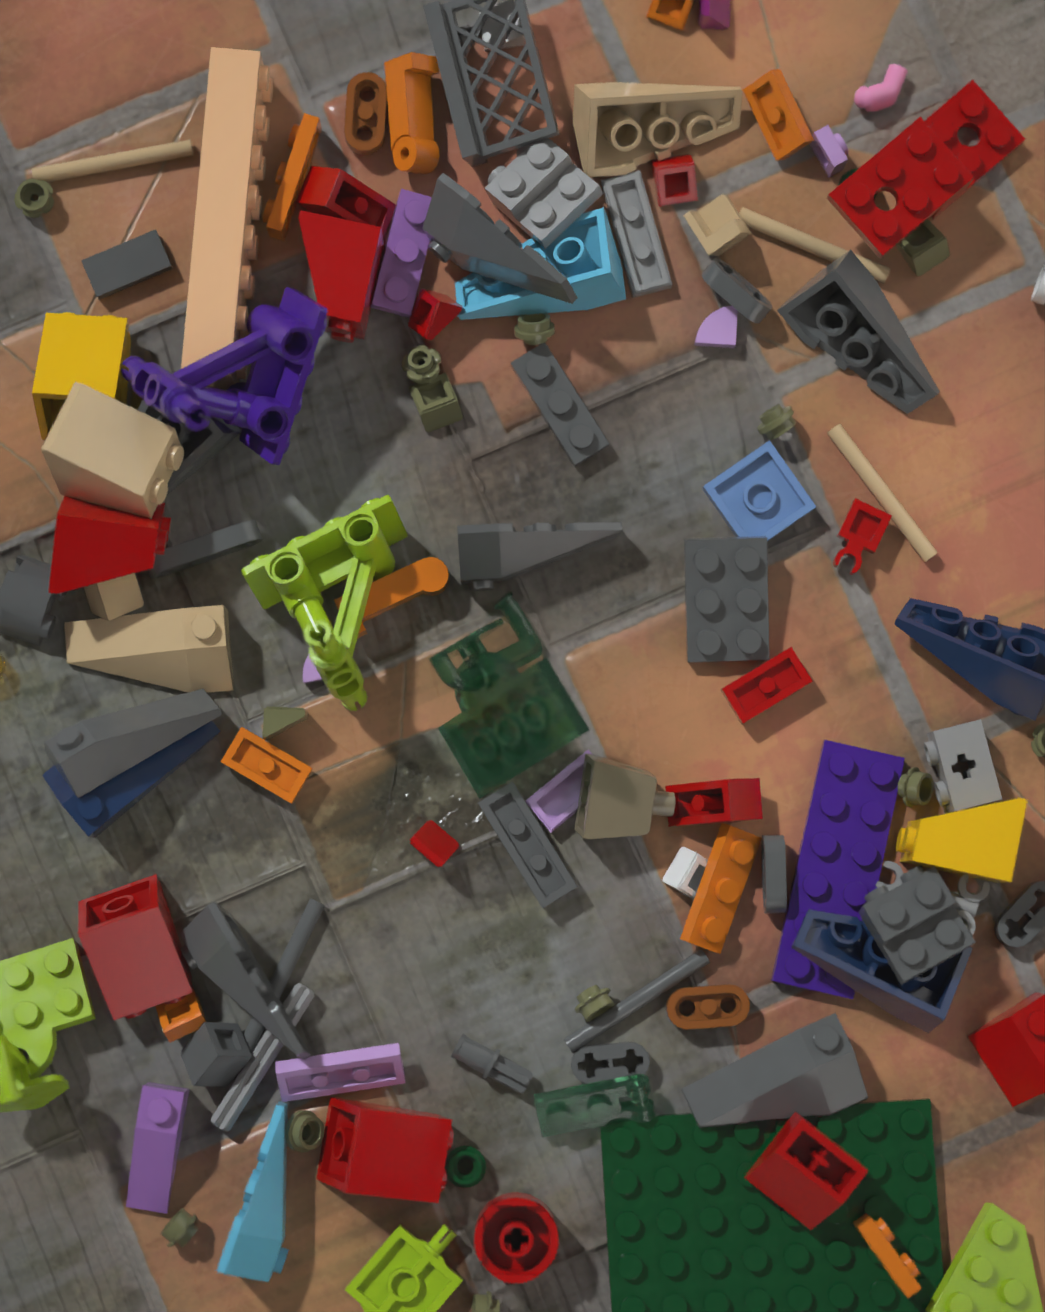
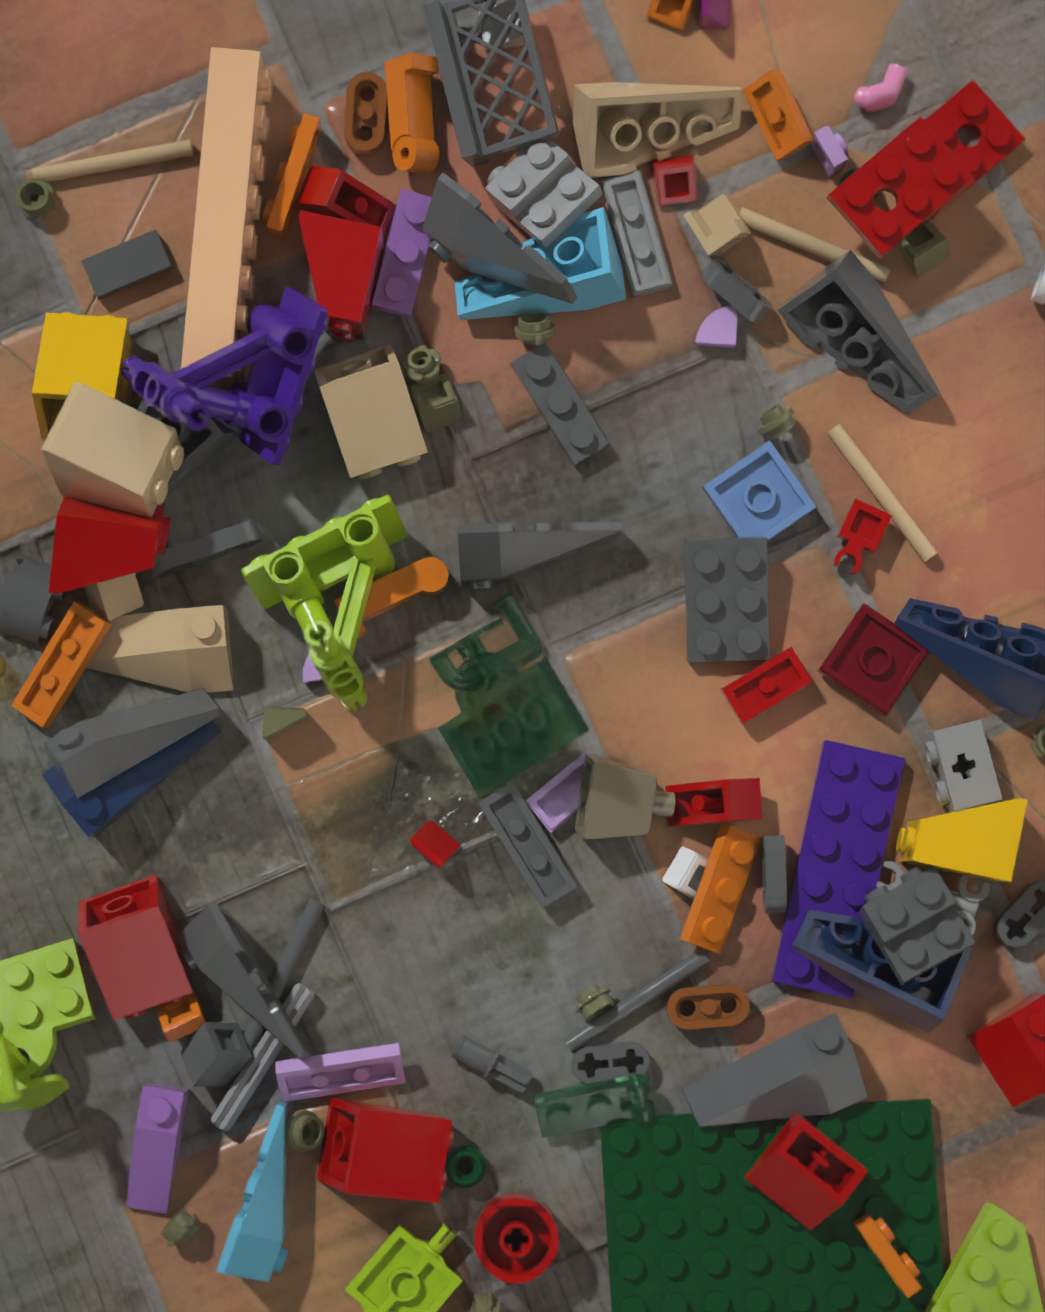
orange plate [221,726,313,804] -> none
red slope [408,288,463,340] -> none
olive plate [898,767,934,808] -> none
none -> orange plate [11,601,112,728]
none -> tan slope [313,344,428,479]
none -> dark red plate [817,603,929,717]

